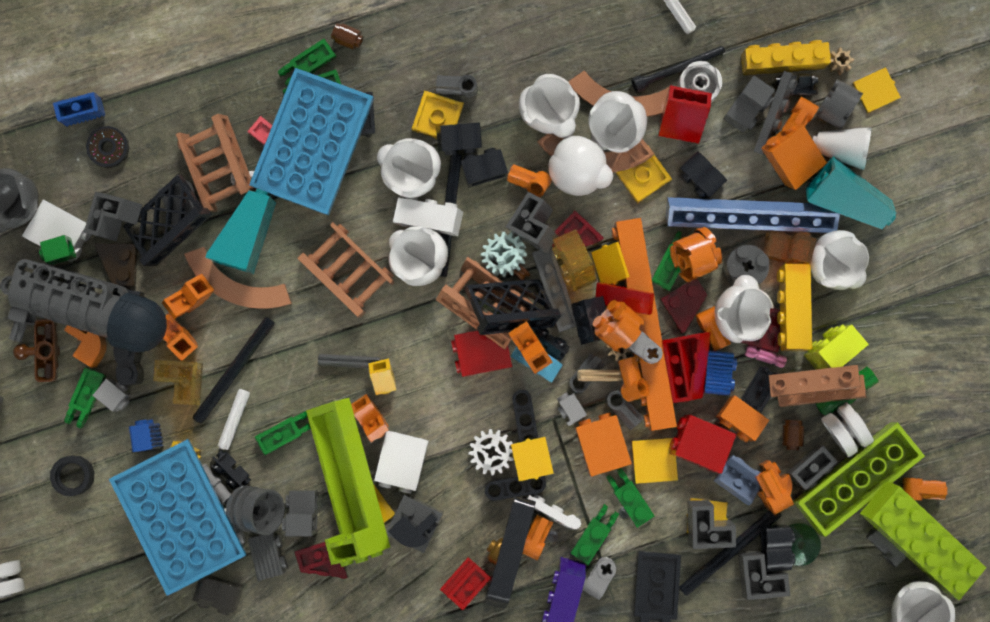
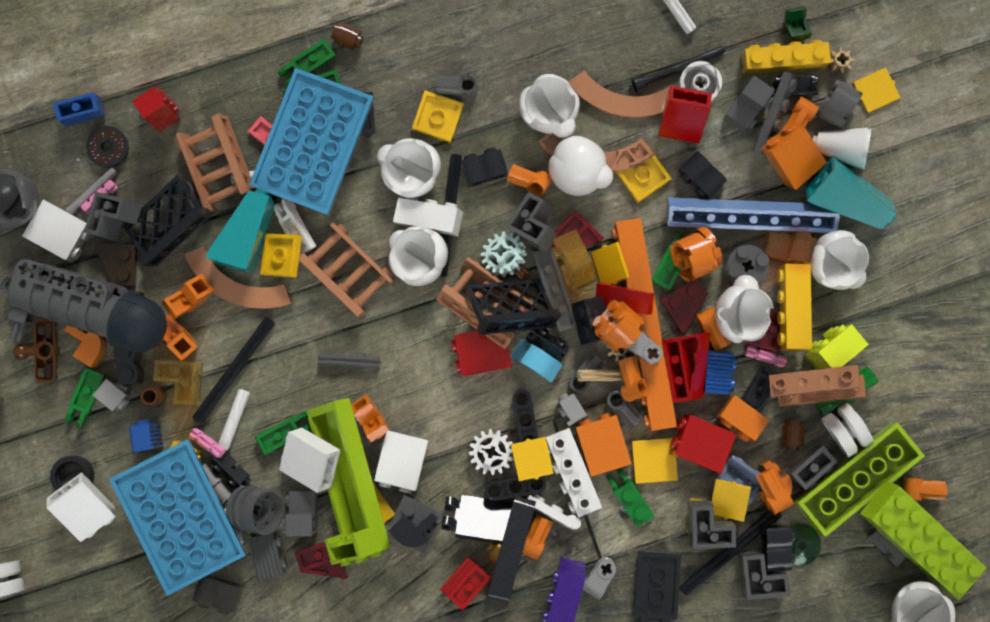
green brick [39,235,77,265] -> none
yellow brick [368,358,396,395] -> none
black brick [436,122,482,155] -> none
orange brick [509,321,553,374] -> none
green hinge [570,504,619,565] -> none
white piece [588,91,647,153] -> none
none -> white brick [46,472,116,542]
none -> light grey bar [66,167,118,215]
none -> bright pink axle [81,180,118,215]
none -> red wedge [132,85,181,132]
none -> reddish brown brick [140,386,166,407]
none -> bright pink axle [189,428,225,458]
none -> yellow tile [260,233,302,278]
none -> white hinge [274,199,317,255]
none -> white brick [279,428,340,493]
none -> tile [441,495,513,543]
none -> white brick [546,428,602,517]
none -> yellow piece [711,479,751,522]
none -> dark green bracket [783,6,812,42]

